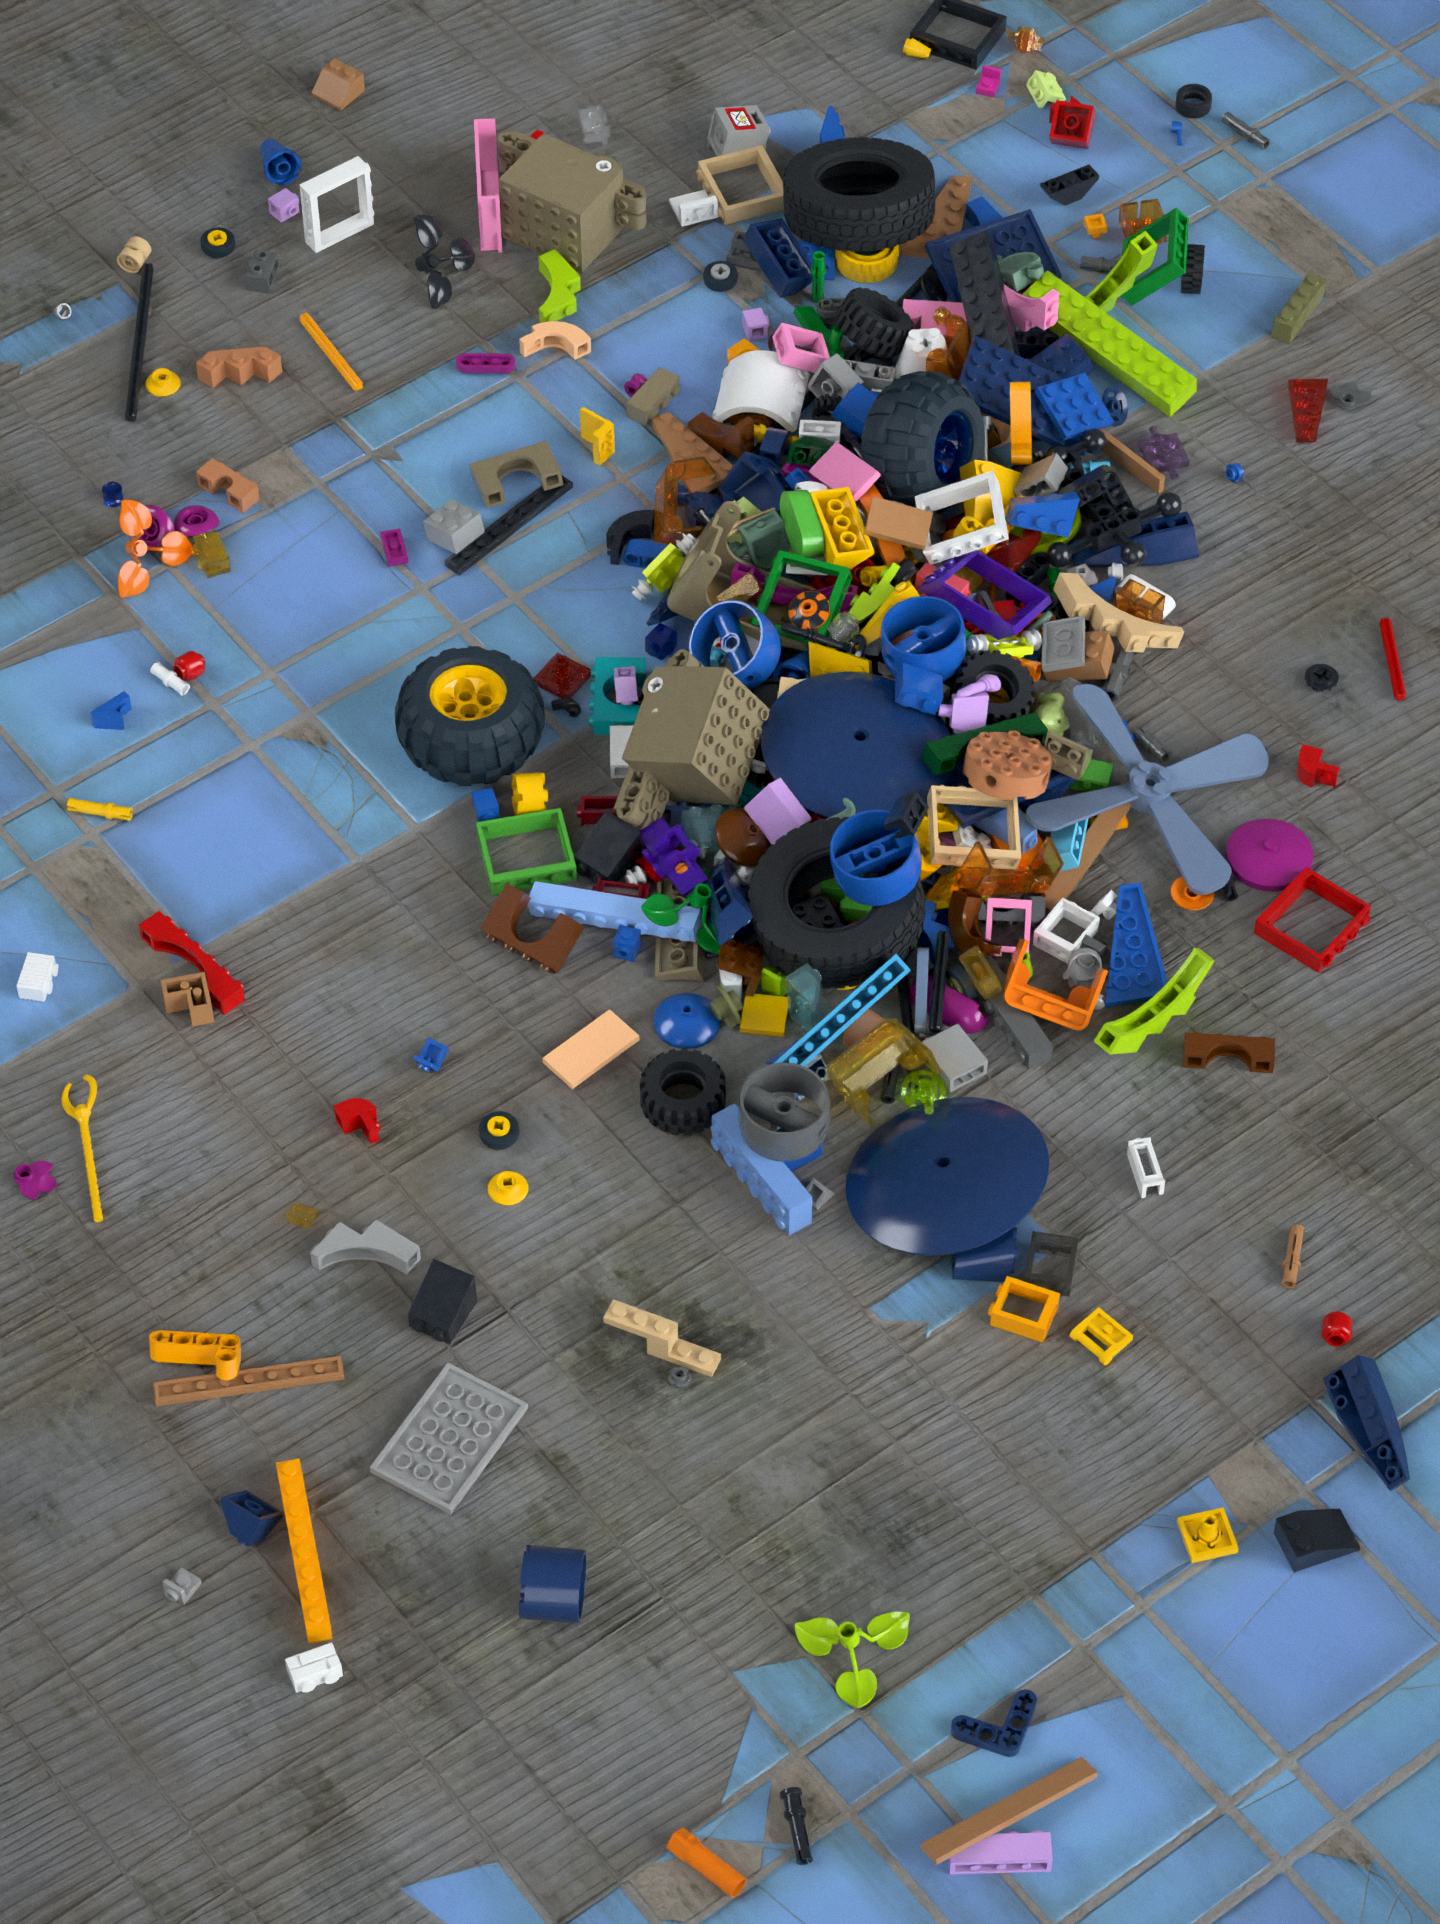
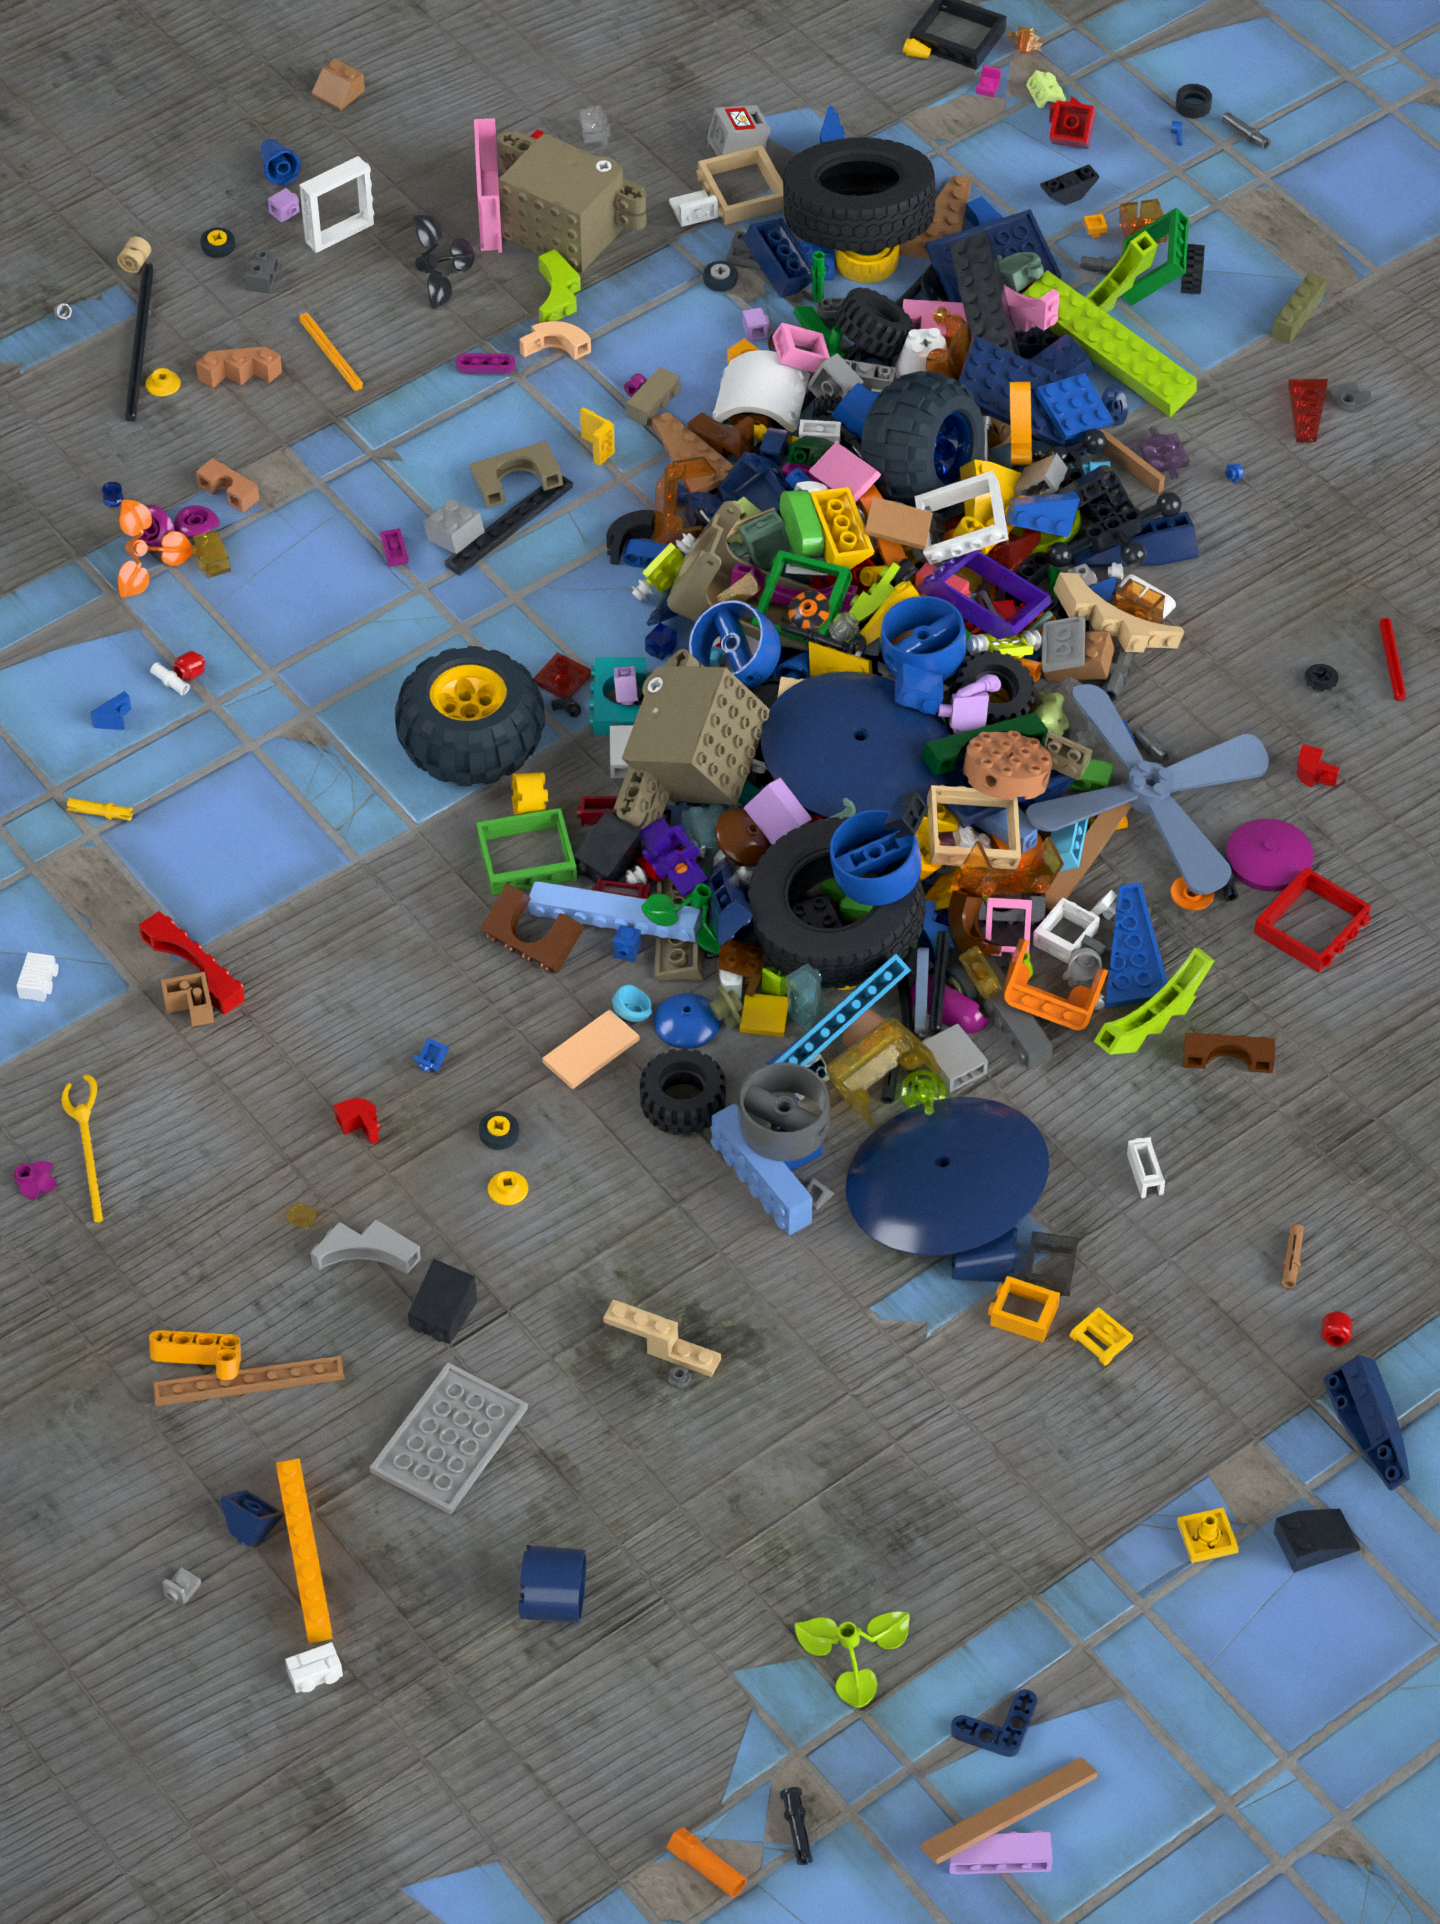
blue brick [471,787,500,822] -> none
none -> medium azure hair [612,985,652,1022]

